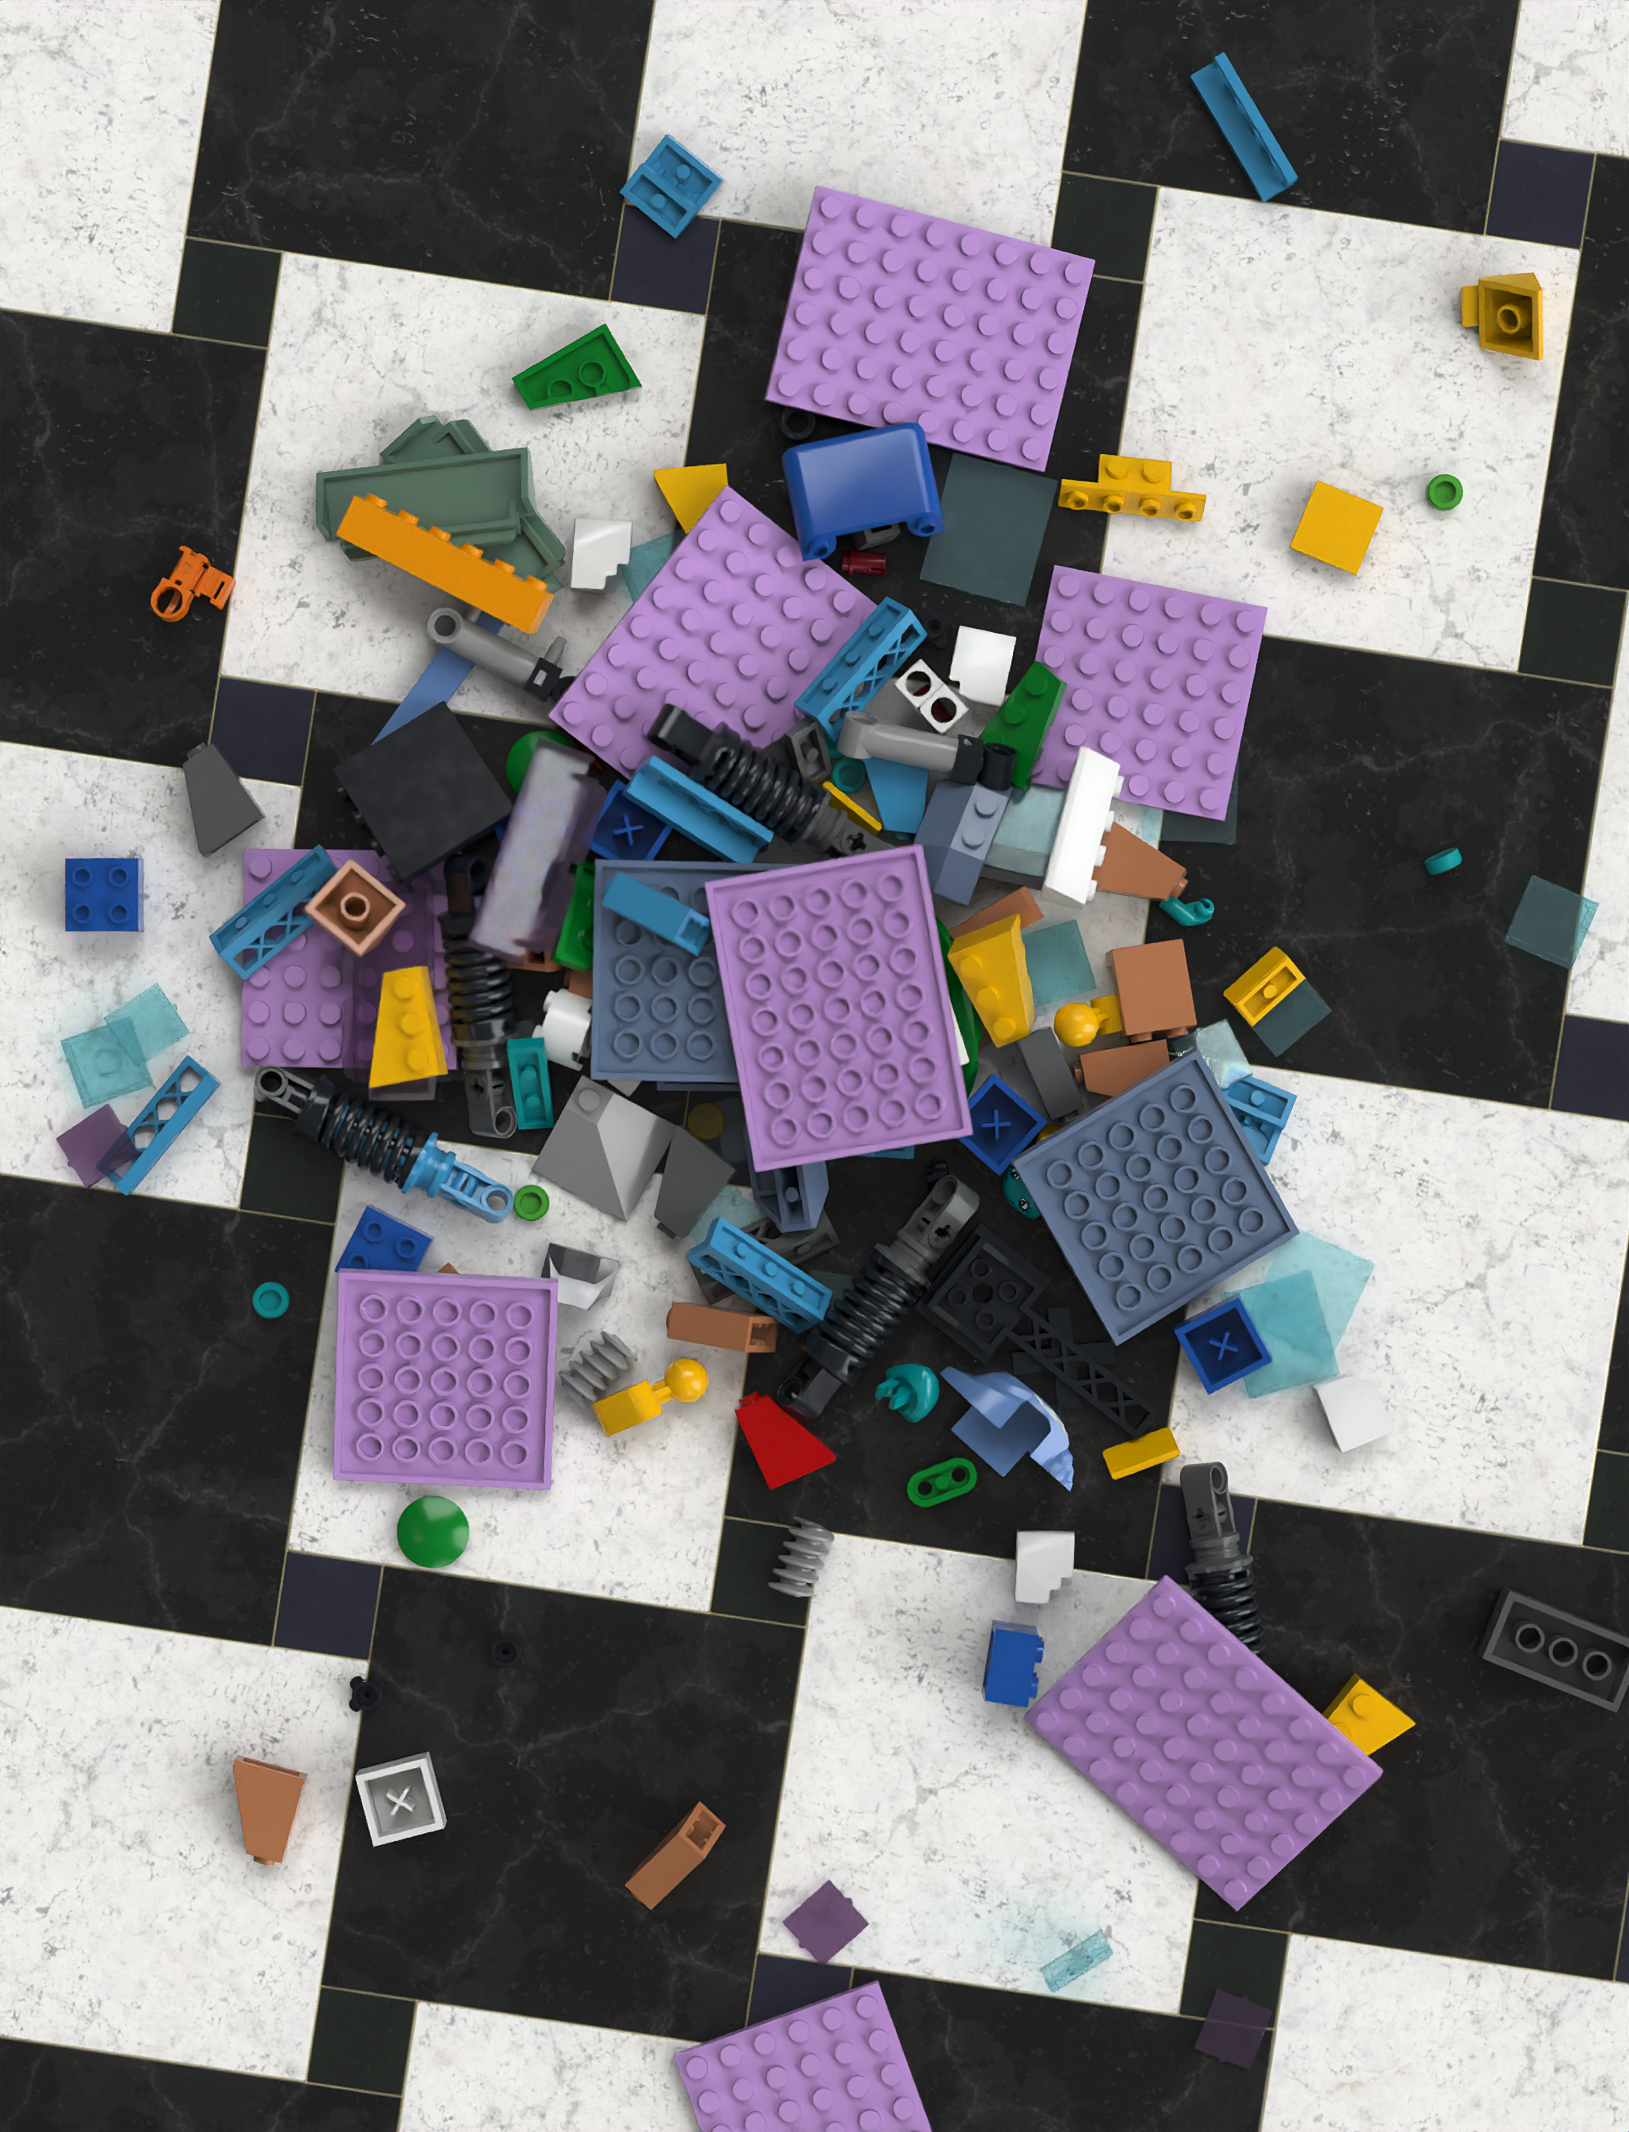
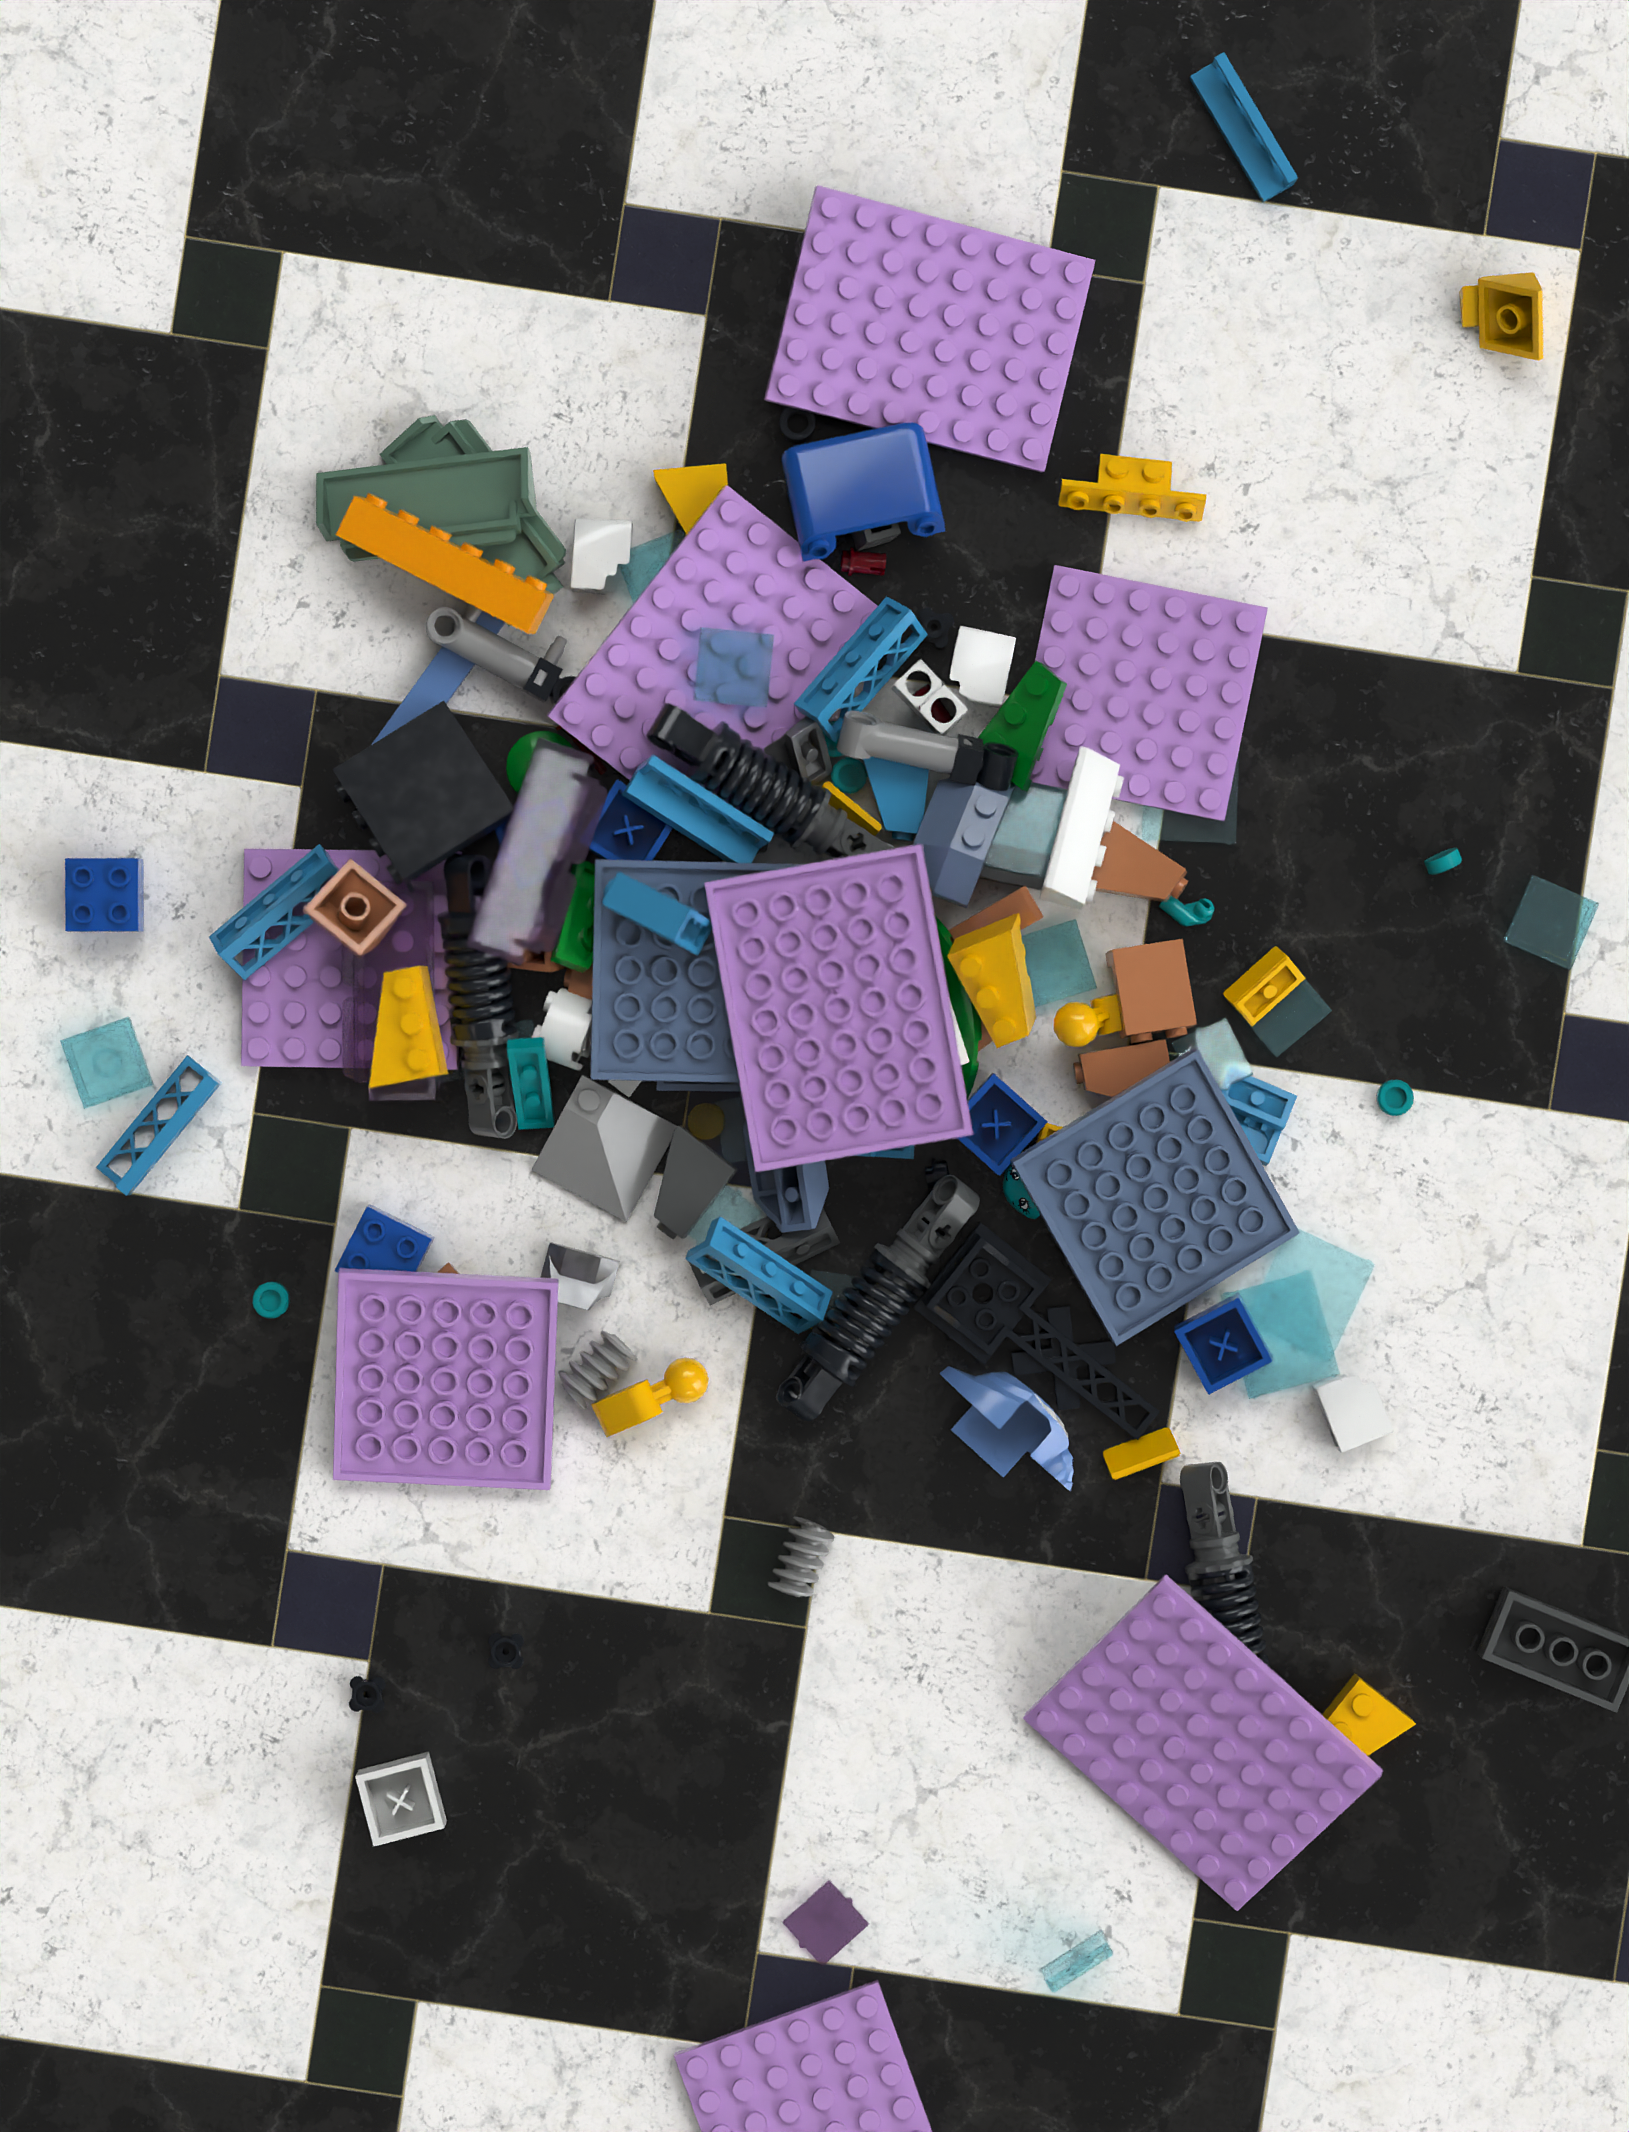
clear purple piece [56,1104,140,1189] -> none
clear light blue piece [104,983,190,1068] -> none
orange piece [151,546,236,622] -> none
dark grey slope [183,743,266,858] -> none
nougat slope [233,1755,308,1866] -> none
black piece [253,1065,514,1223] -> none
green dish [397,1496,469,1568] -> none
green wing [511,323,642,411] -> none
bright green tile [513,1185,550,1221] -> none
dark azure slope [620,134,725,239] -> none
nougat slope [625,1801,726,1910] -> none
nougat slope [666,1302,780,1352] -> none
red slope [734,1391,836,1490] -> none
teal piece [875,1364,940,1422] -> none
green plate [907,1457,977,1507] -> none
clear light blue piece [920,453,1058,607] -> none
blue brick [982,1620,1044,1708] -> none
dark grey slope [1014,1026,1085,1124] -> none
white piece [1014,1530,1075,1604] -> none
clear purple piece [1194,1988,1273,2070] -> none
yellow tile [1289,480,1384,576] -> none
bright green tile [1425,474,1463,511] -> none
none -> clear light blue tile [693,627,774,707]
none -> teal tile [1376,1080,1414,1116]

